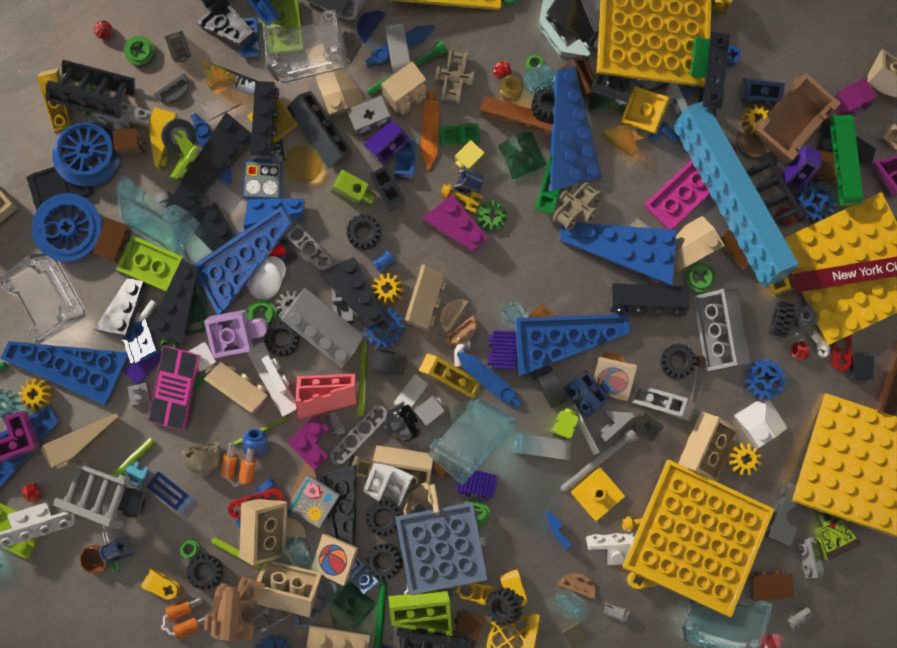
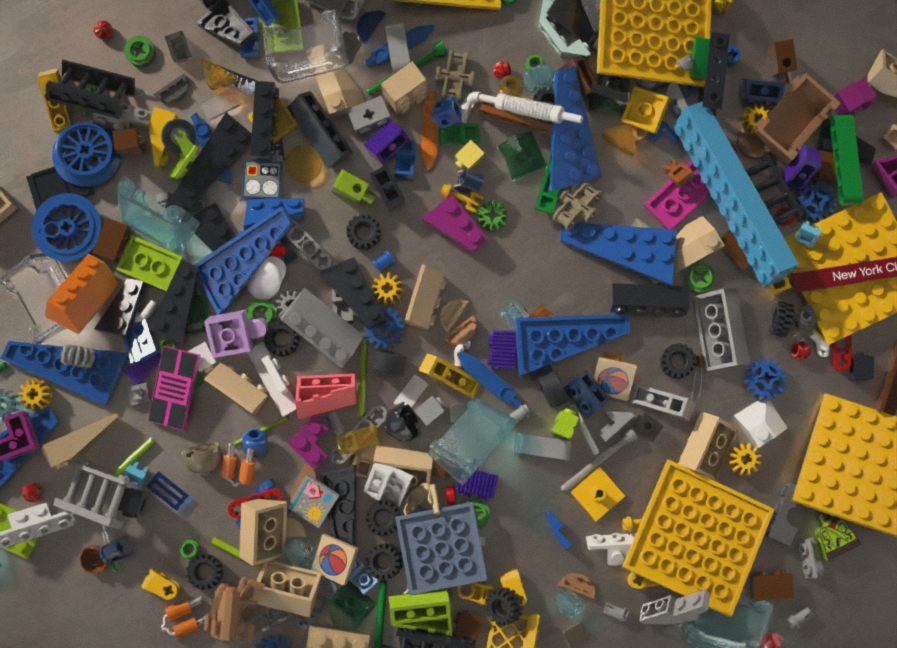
none -> orange slope [45,254,119,334]
none -> light grey gear [61,345,95,368]
none -> clear yellow slope [336,425,381,455]
none -> blue brick [431,96,462,129]
none -> red tile [446,486,456,506]
none -> white piece [458,92,583,124]
none -> light grey pin [506,404,532,426]
none -> light grey slope [639,590,711,625]
none -> dark orange plate [662,158,695,187]
none -> light grey hinge [676,54,693,70]
none -> reddish brown torso [766,39,797,84]
none -> medium azure tile [795,221,821,247]

